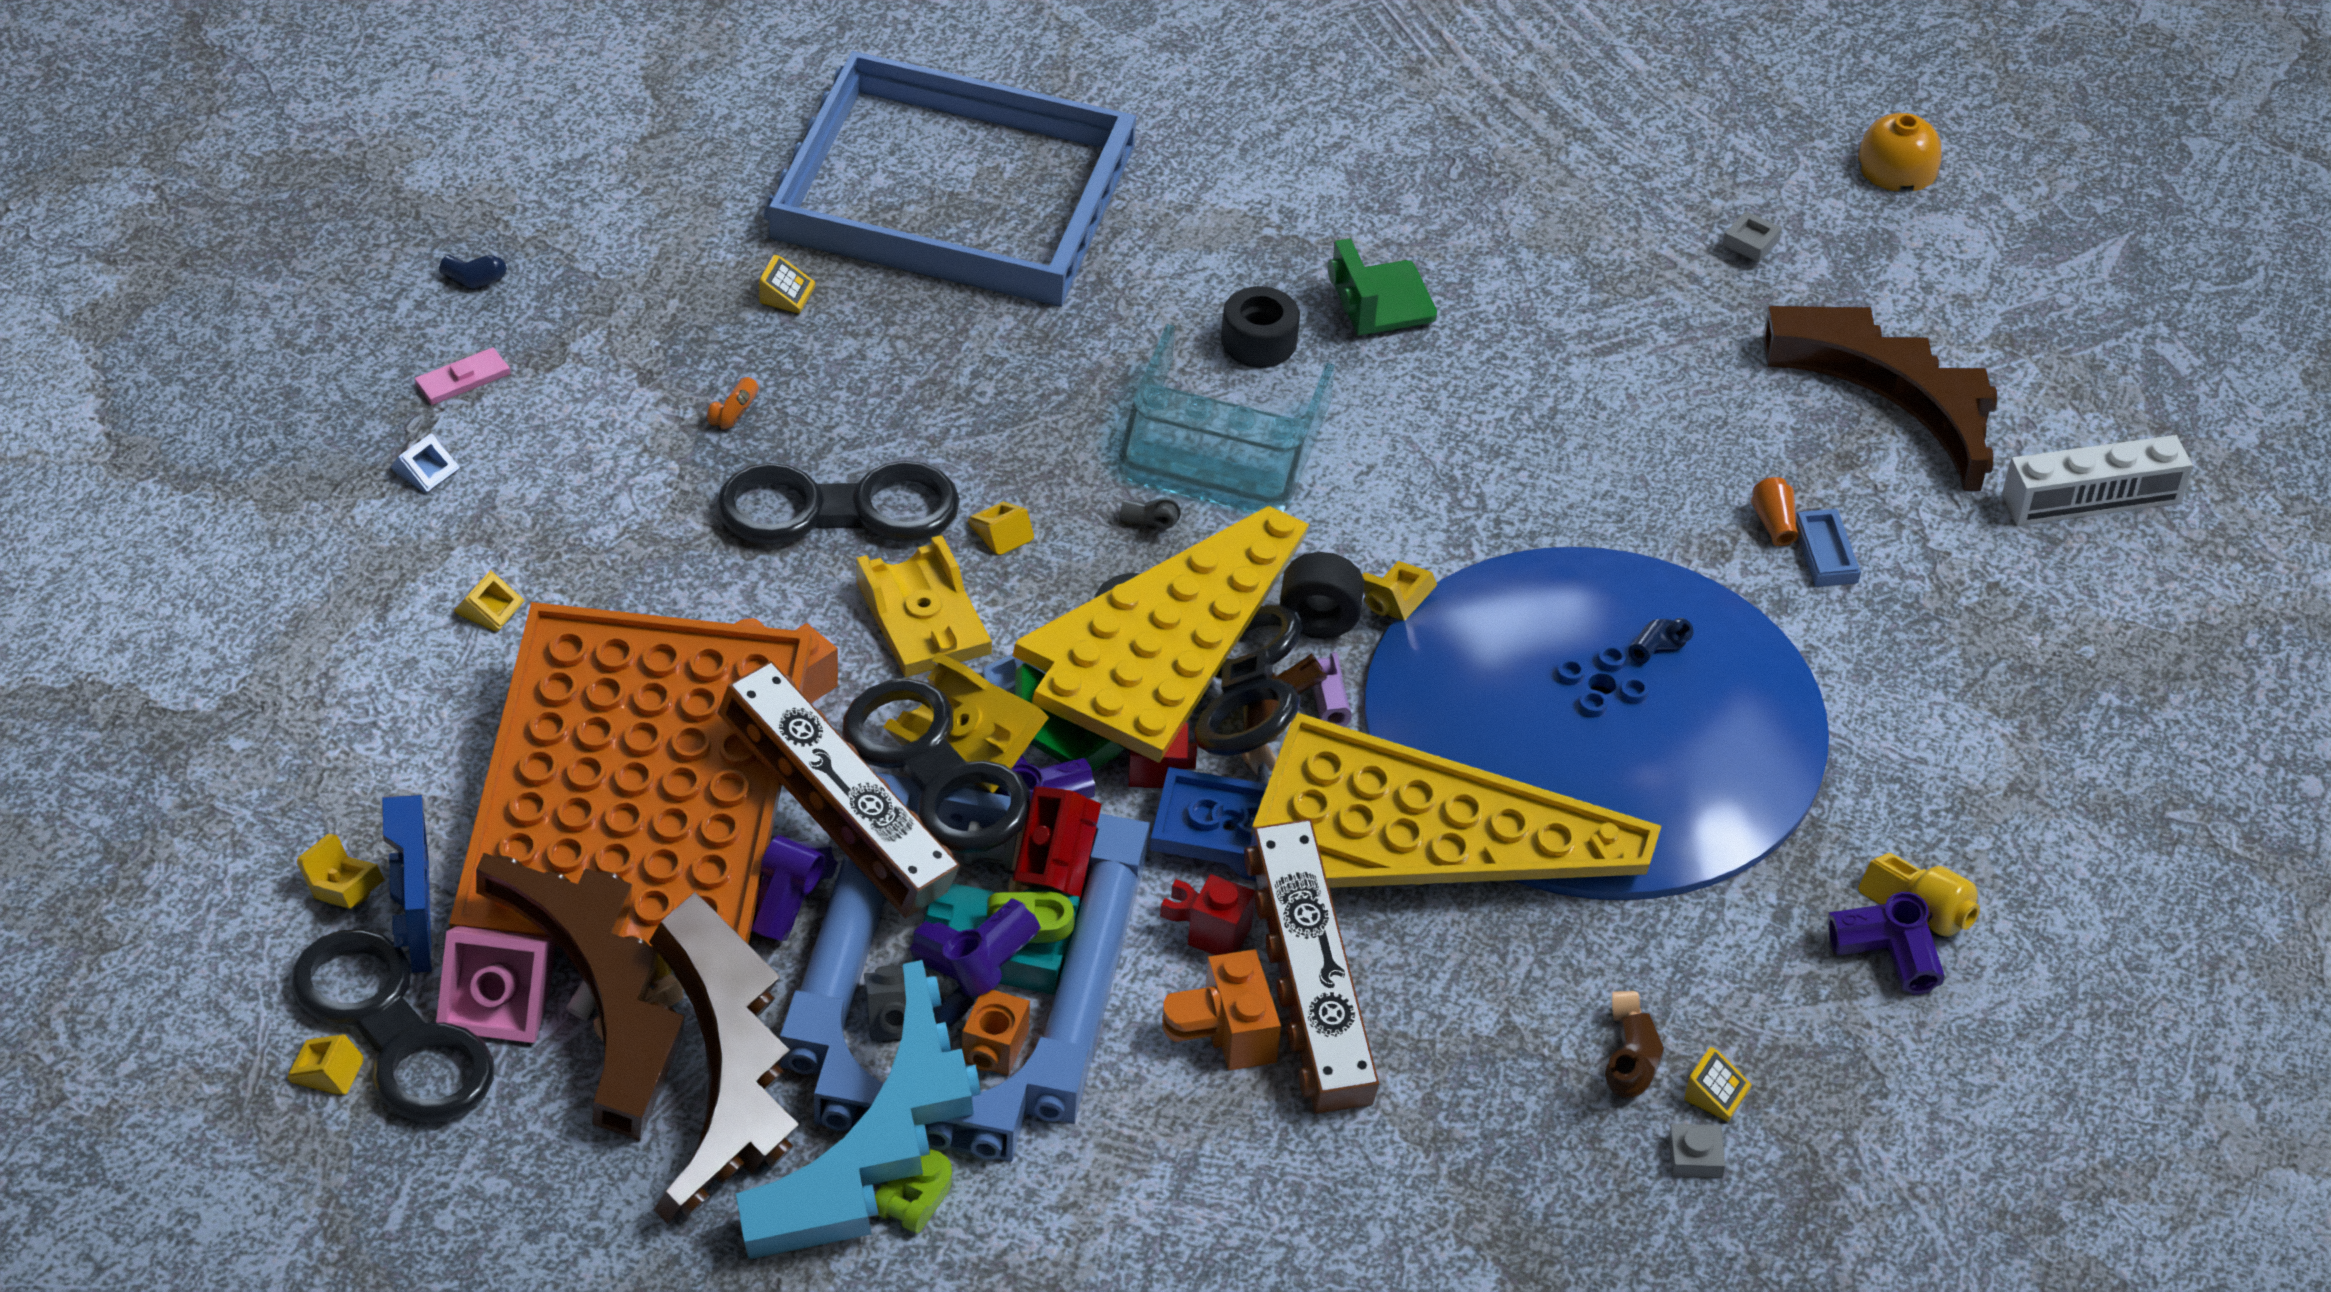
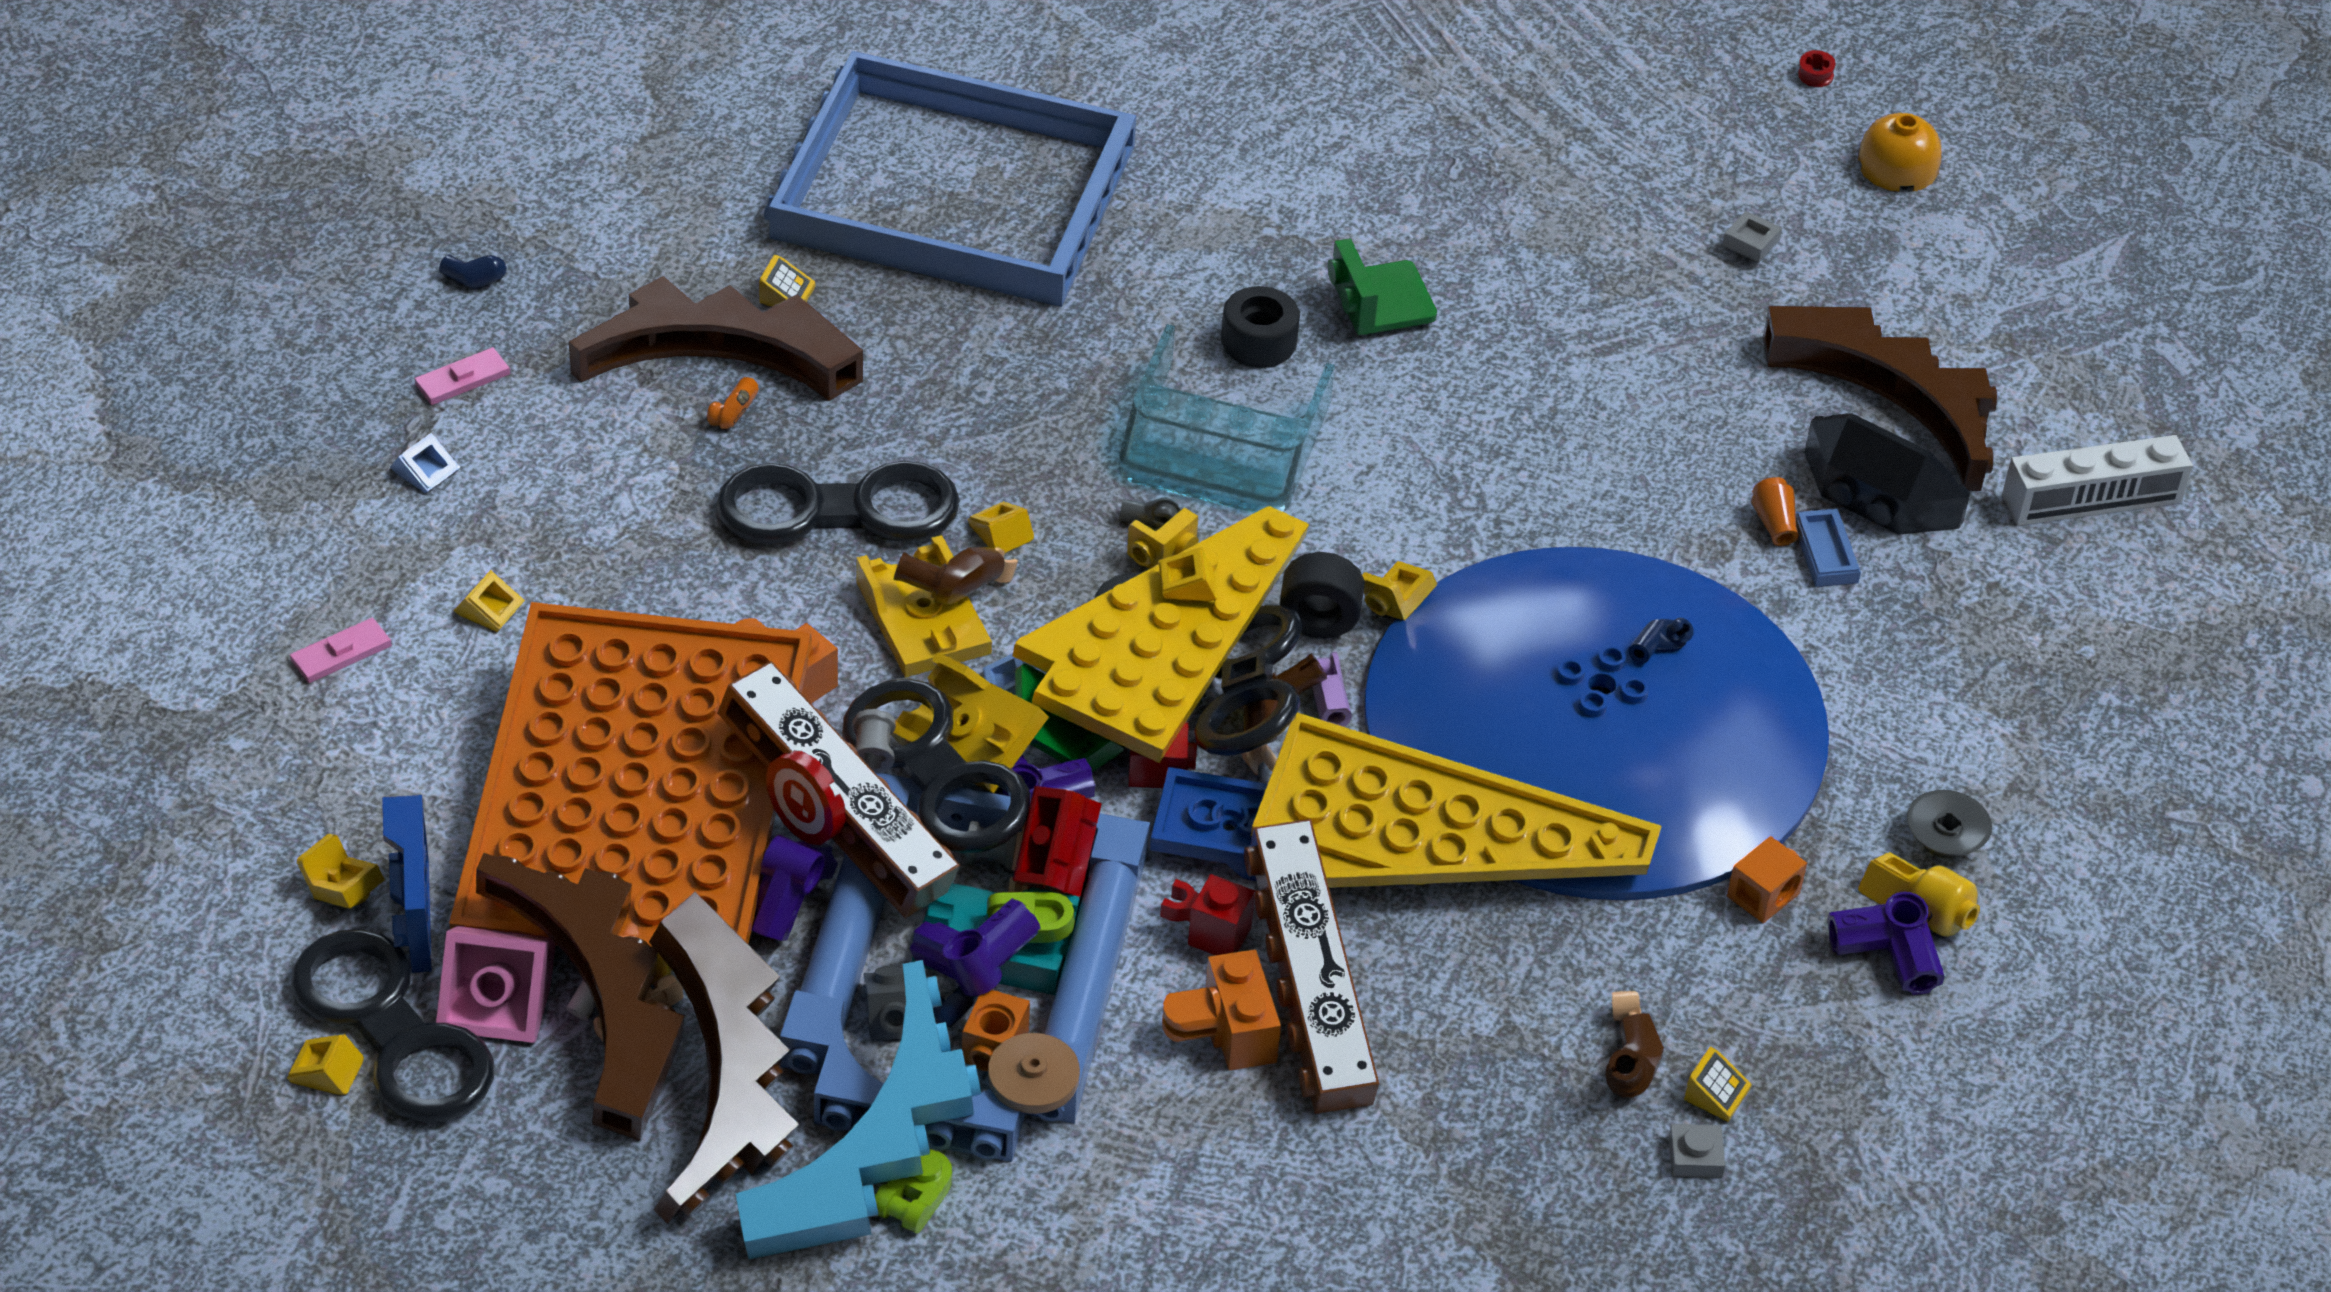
none -> bright pink piece [290,617,392,683]
none -> reddish brown arch [569,276,863,401]
none -> red tile [766,750,846,845]
none -> light grey bush [852,709,896,773]
none -> reddish brown arm [893,547,1018,605]
none -> medium nougat piece [988,1033,1080,1114]
none -> yellow bracket [1127,507,1199,569]
none -> yellow slope [1158,547,1217,601]
none -> orange brick [1727,836,1807,924]
none -> red bush [1798,50,1836,87]
none -> black wedge [1804,413,1971,535]
none -> dark grey piece [1907,790,1992,859]

